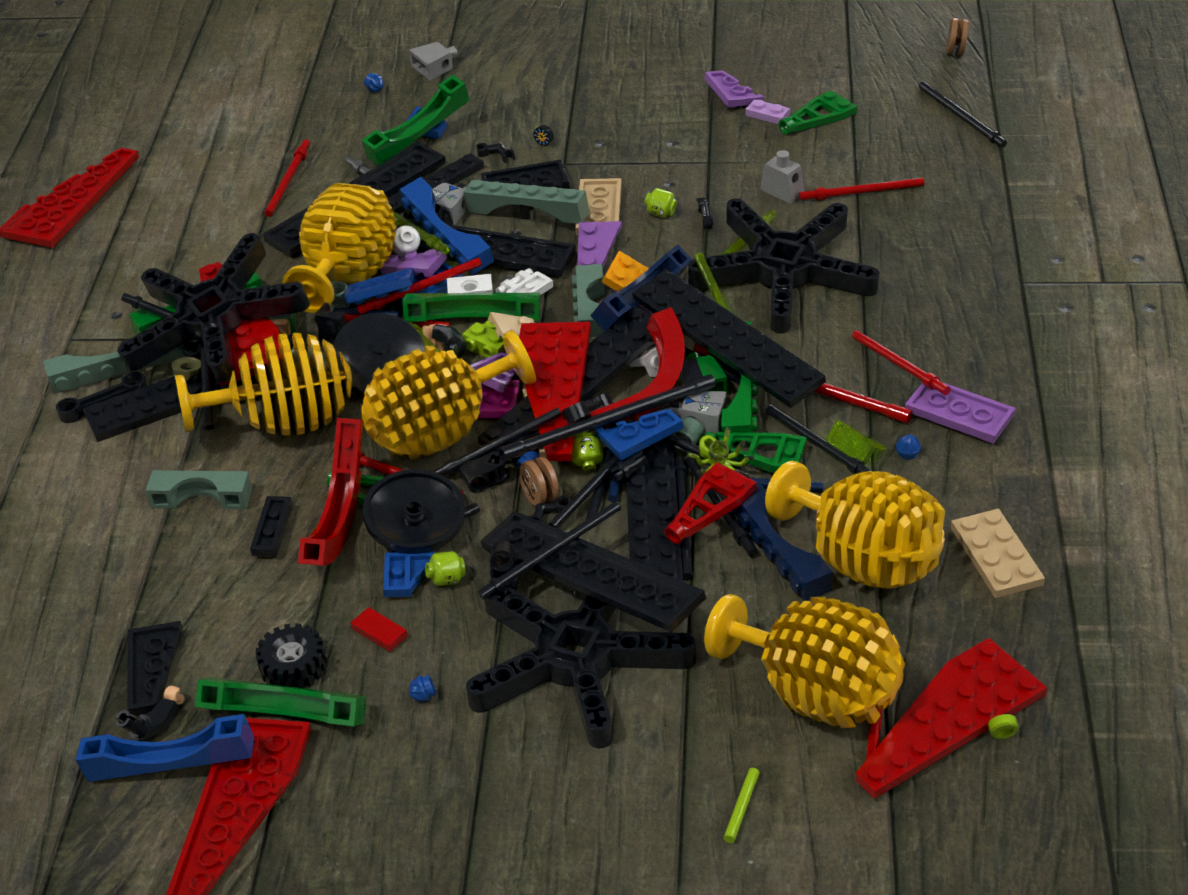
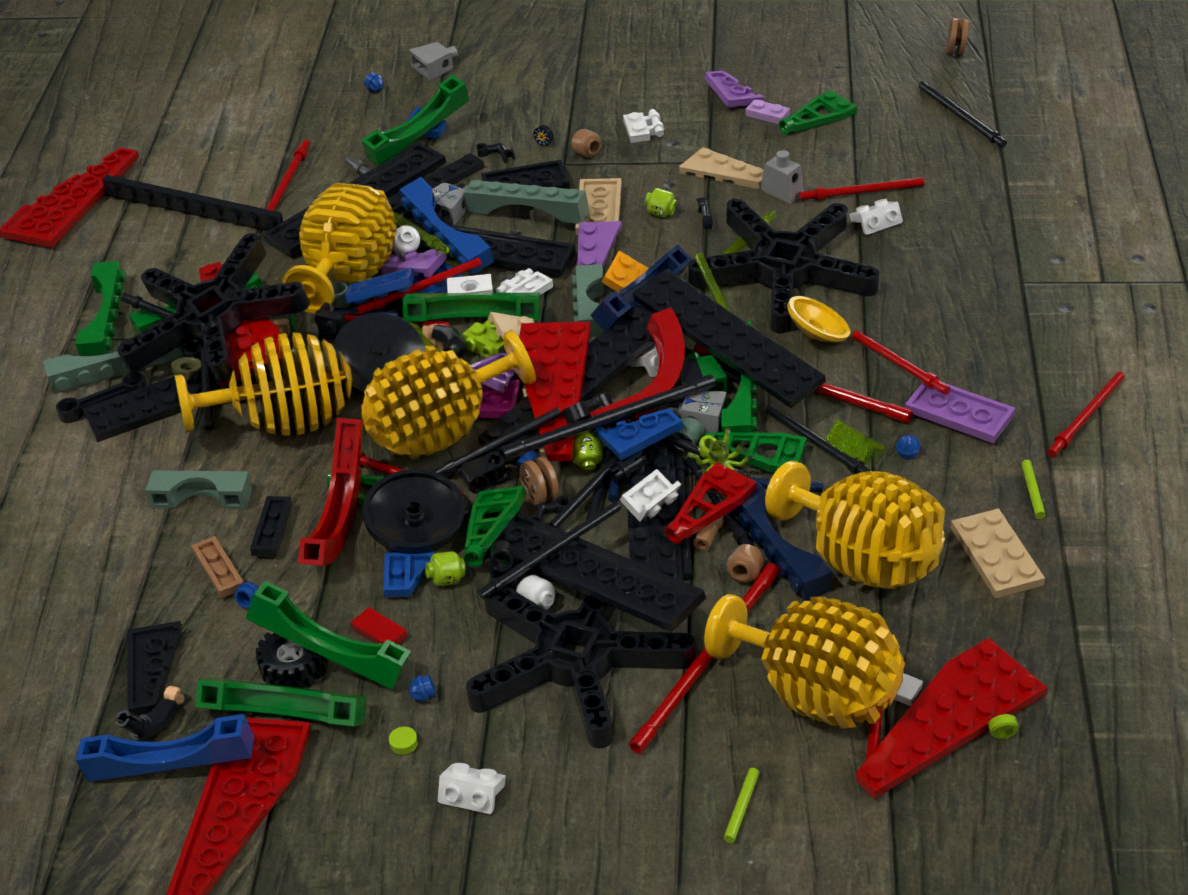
none -> green arch [75,261,126,356]
none -> black plate [102,175,283,231]
none -> medium nougat plate [191,536,244,599]
none -> blue plate [235,582,259,608]
none -> green arch [245,581,411,689]
none -> lime tile [389,727,418,755]
none -> white bracket [438,763,506,814]
none -> green plate [463,486,527,567]
none -> white head [516,575,555,610]
none -> medium nougat head [571,129,601,158]
none -> white bracket [620,469,681,522]
none -> white plate [623,109,664,143]
none -> red piece [628,563,780,754]
none -> tan wing [679,147,763,189]
none -> medium nougat bar [693,512,724,552]
none -> medium nougat head [727,544,764,583]
none -> yellow dish [787,296,850,343]
none -> white bracket [849,199,903,235]
none -> white tile [894,673,923,706]
none -> lime bar [1021,460,1046,519]
none -> red bar [1047,371,1125,457]

